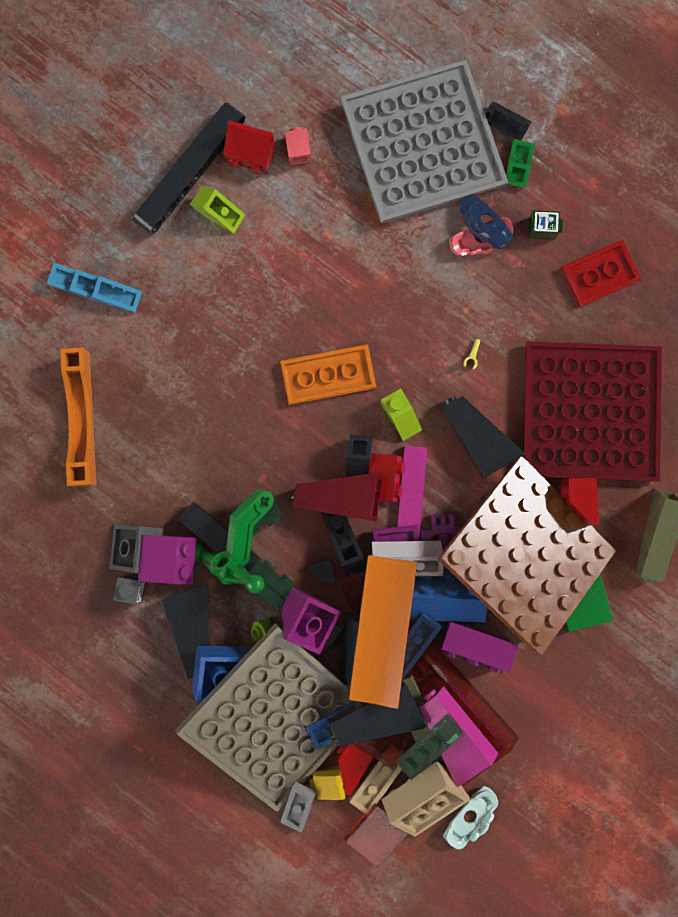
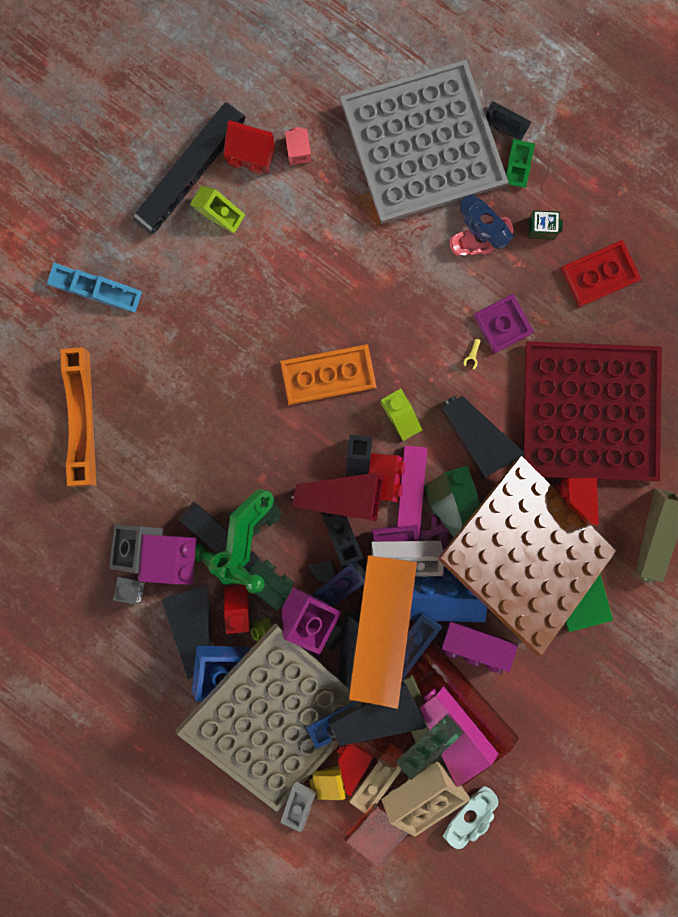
none -> red slope [224,584,252,634]
none -> dark blue plate [311,560,366,607]
none -> dark green wedge [424,466,480,537]
none -> magenta tile [473,294,535,354]

